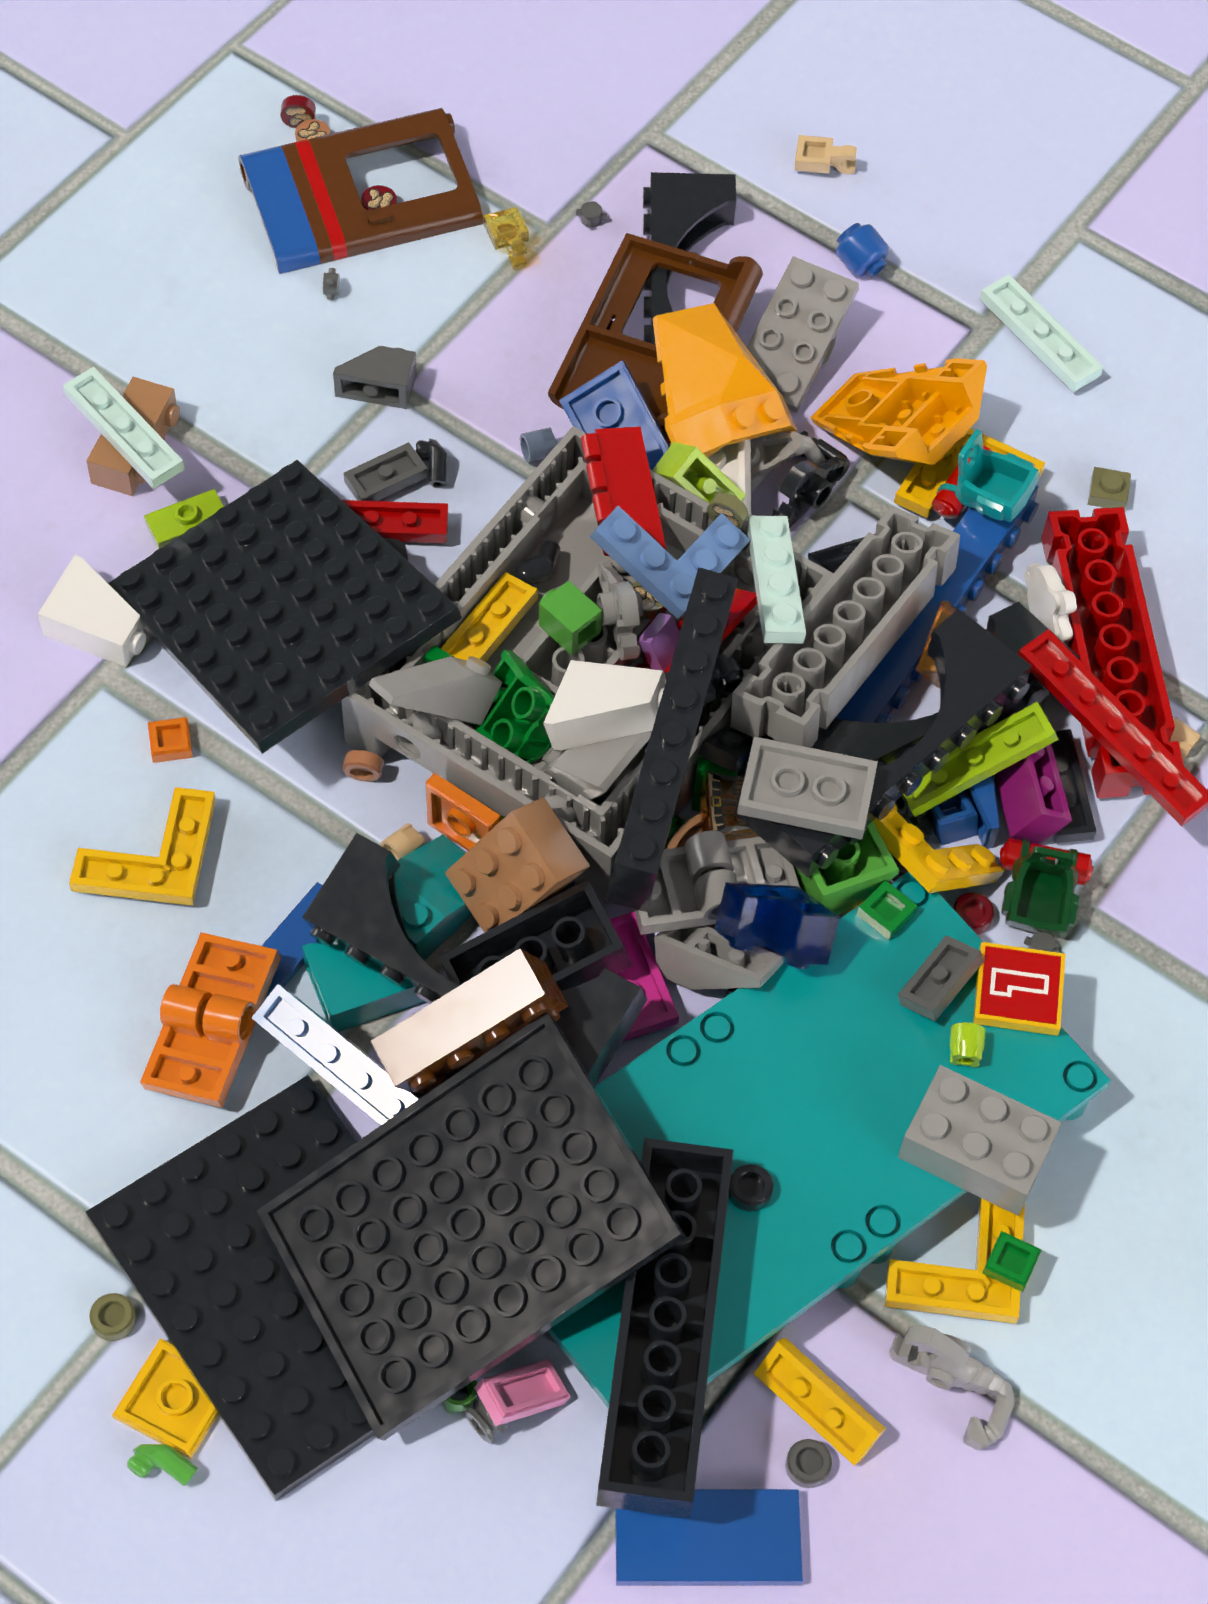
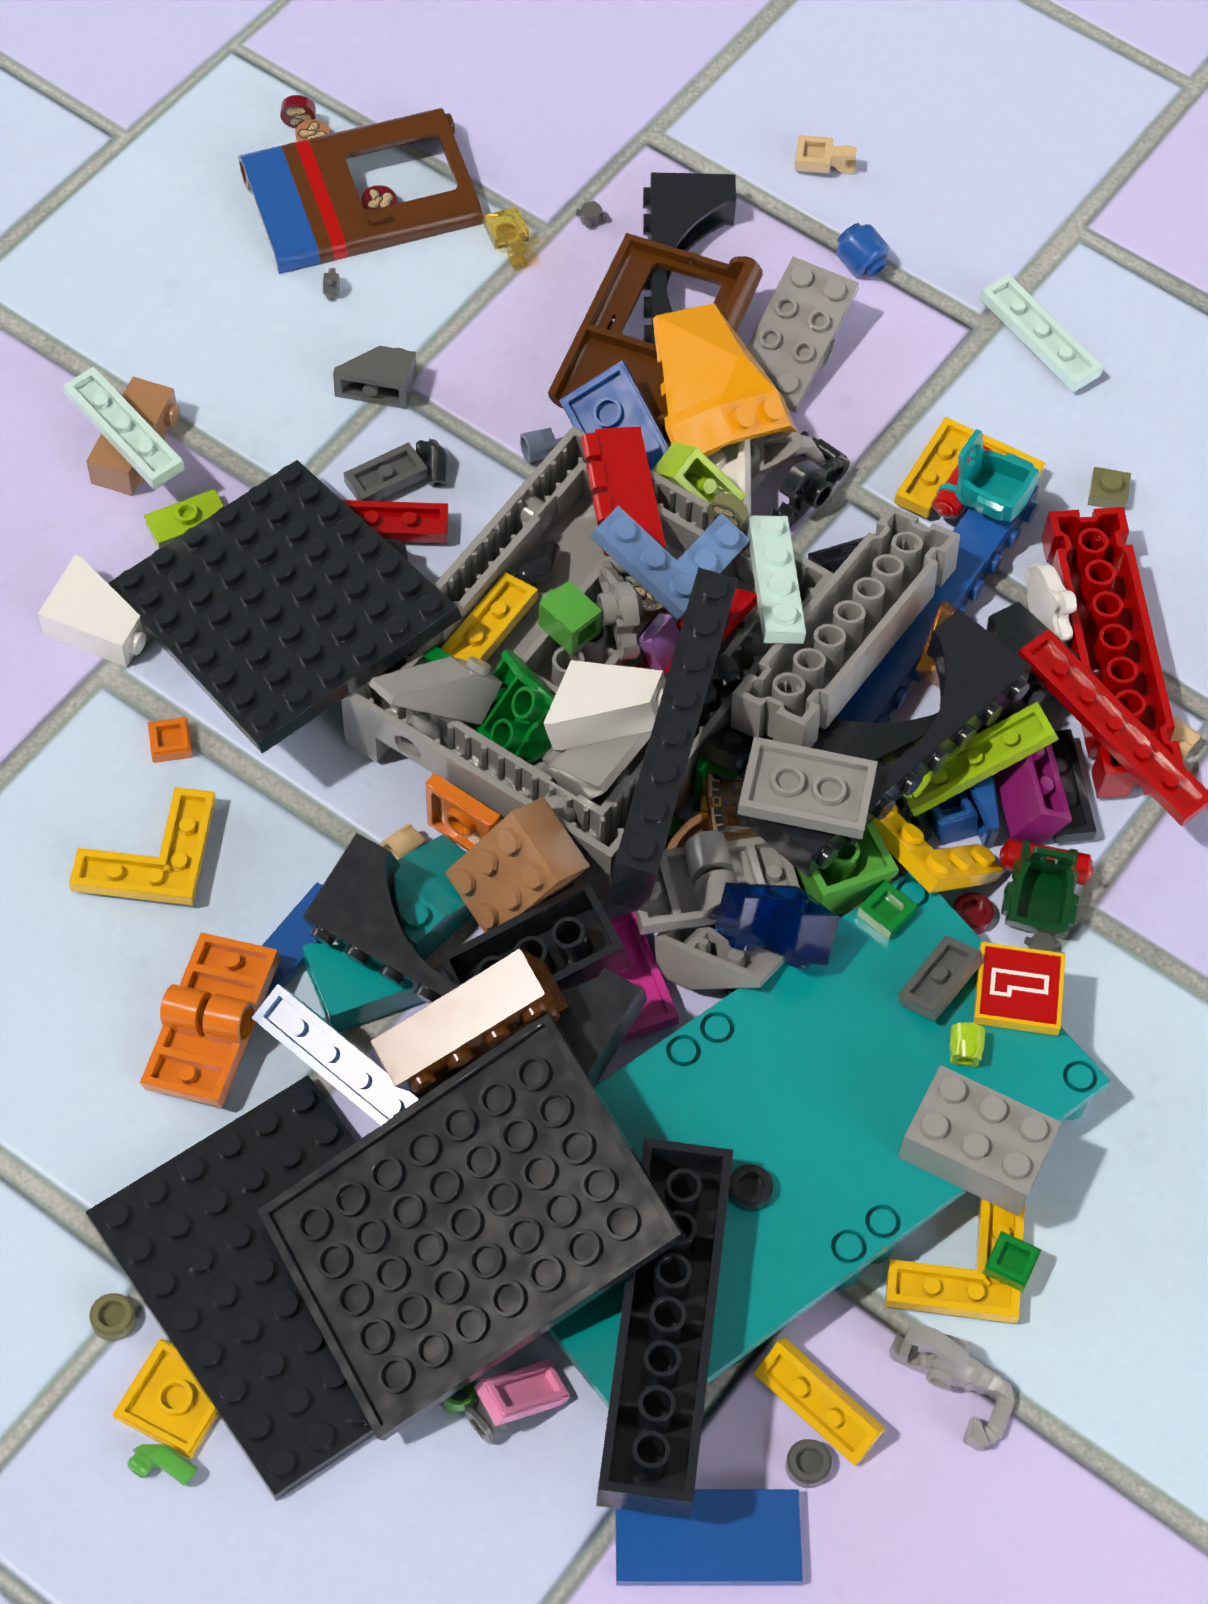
nougat tile [342,750,384,782] -> none
light orange wedge [810,358,987,465] -> none

